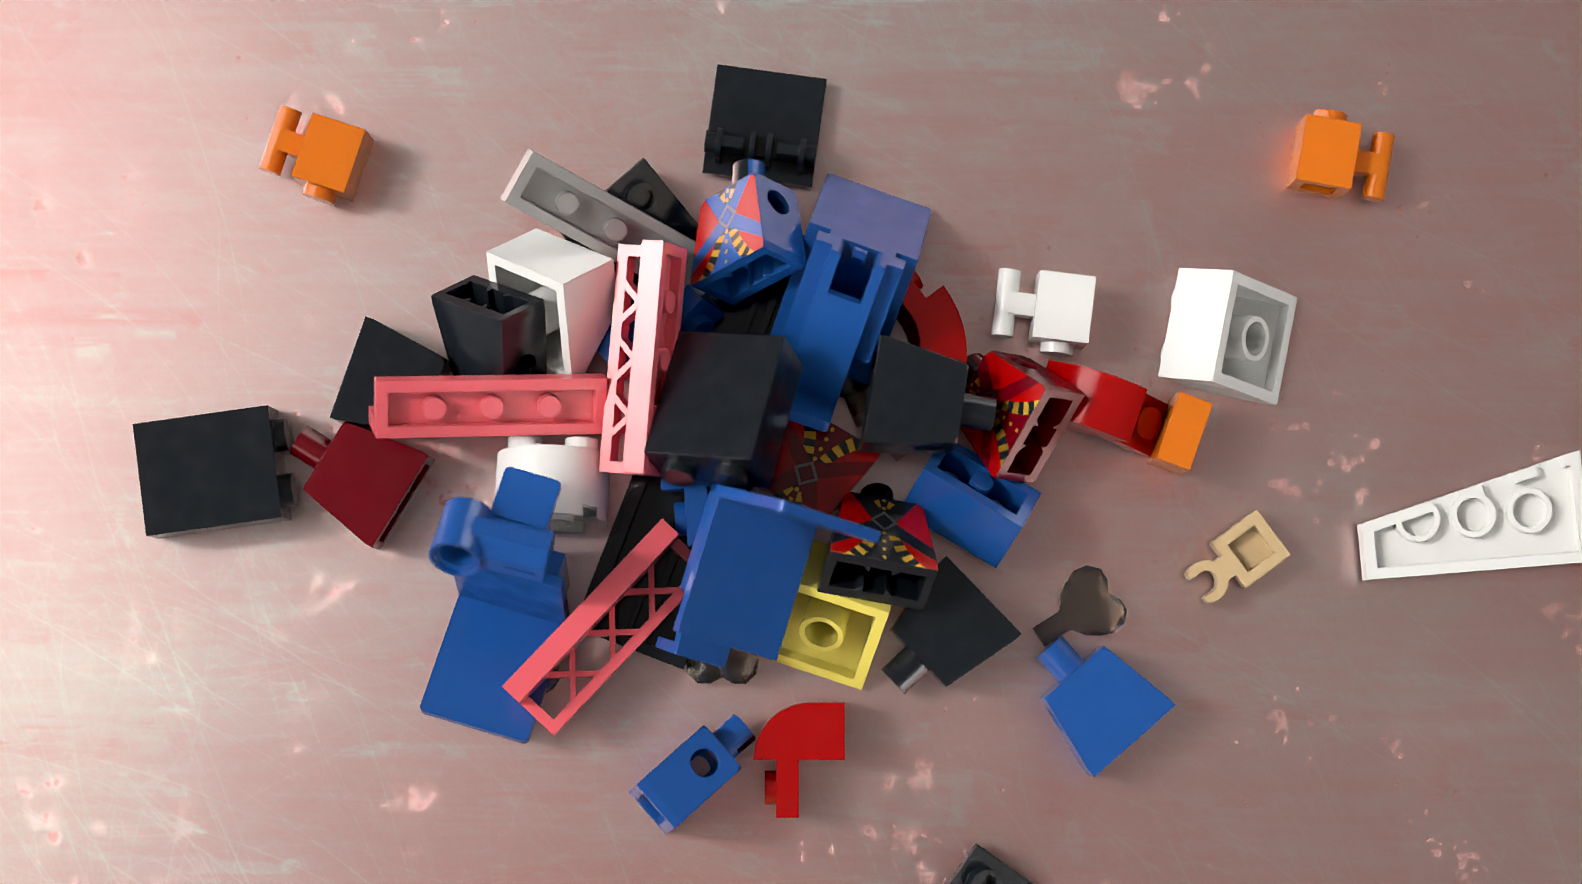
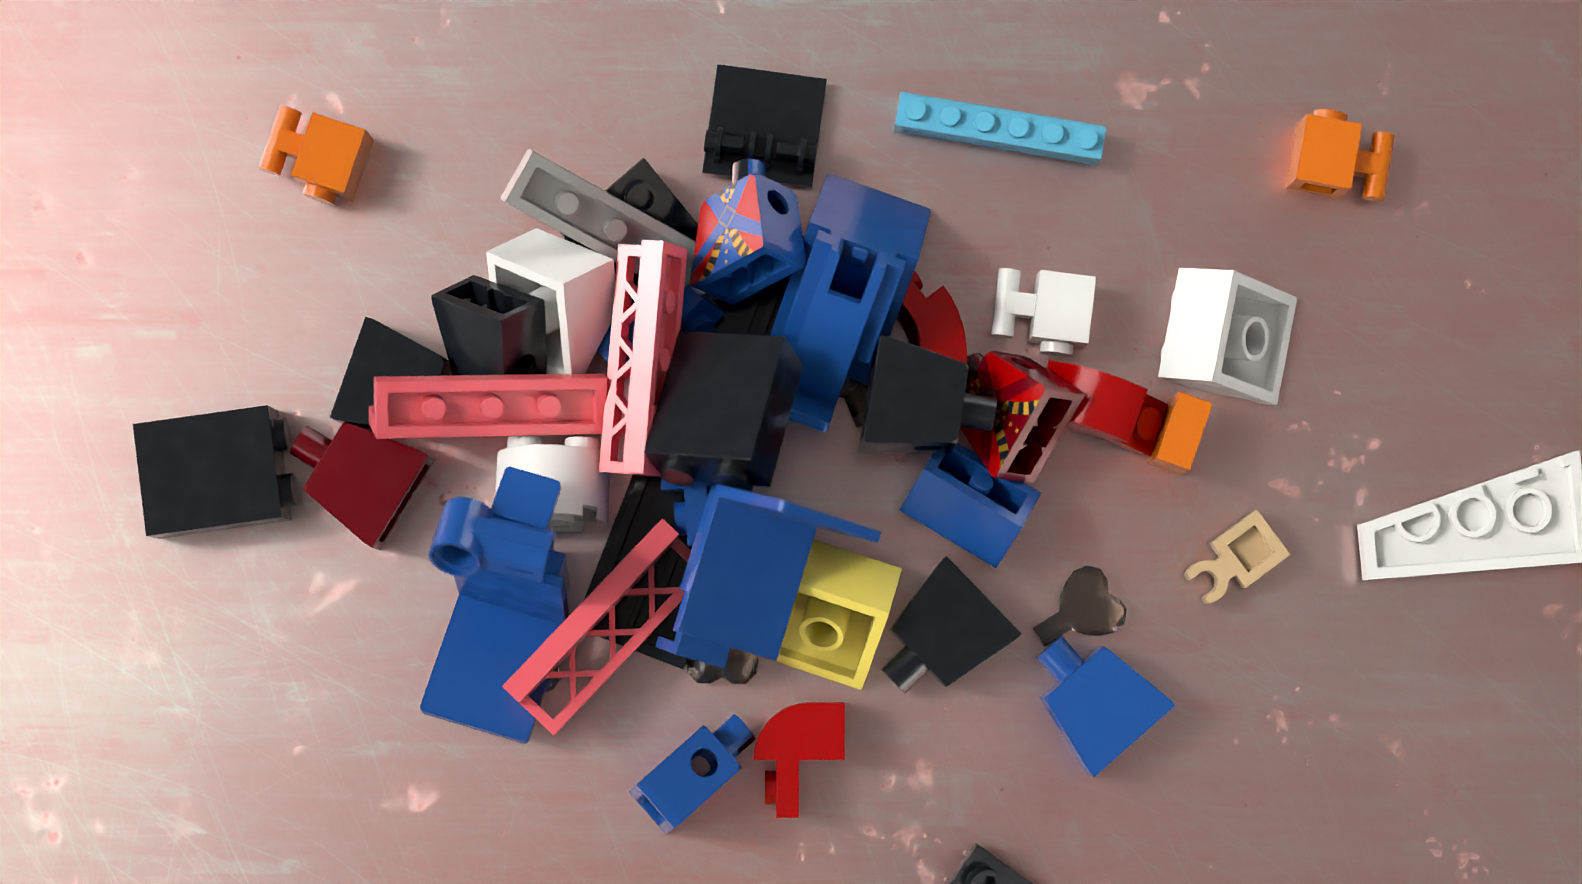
torso [757,420,881,515] -> none
black torso [817,483,938,610] -> none
none -> medium azure piece [894,92,1106,166]

